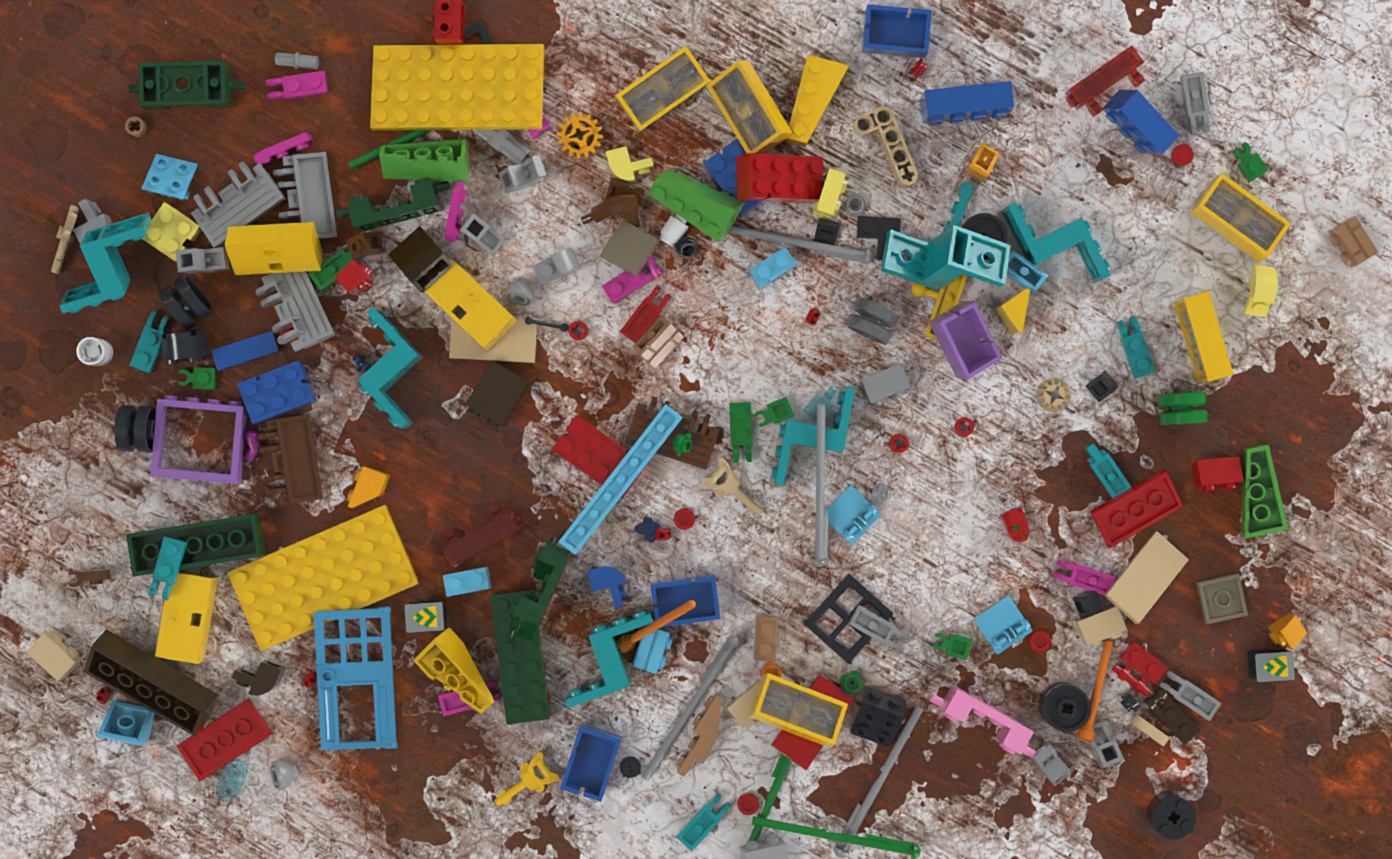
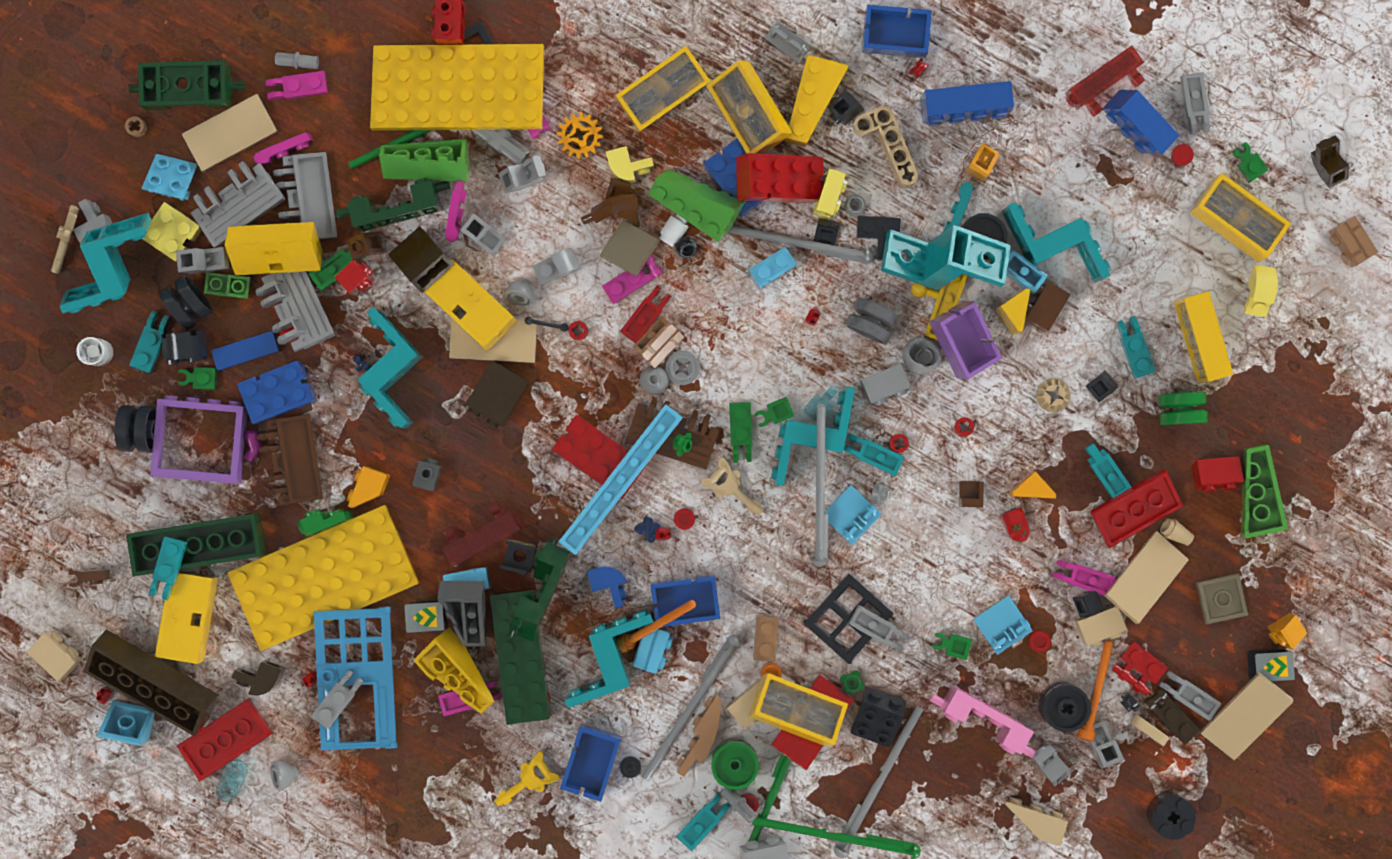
none -> tan tile [182,94,279,173]
none -> bright green slope [204,272,250,299]
none -> green plate [297,509,354,536]
none -> light grey hinge [311,670,364,729]
none -> dark grey brick [412,458,443,491]
none -> dark grey wedge [437,581,487,646]
none -> black piece [500,539,537,575]
none -> light grey brick [639,366,669,395]
none -> light grey gear [666,351,700,385]
none -> green wheel [711,738,759,790]
none -> light grey axle [721,788,757,823]
none -> light grey hinge [765,21,812,64]
none -> black brick [827,89,865,126]
none -> teal hinge [844,433,904,476]
none -> light grey hair [902,335,941,375]
none -> reddish brown panel [959,481,984,508]
none -> tan slope [1002,797,1068,846]
none -> light orange slope [1009,471,1056,498]
none -> reddish brown brick [1025,281,1071,332]
none -> tan cone [1160,518,1194,546]
none -> tan tile [1201,672,1293,760]
none -> dark brown brick [1311,135,1349,188]

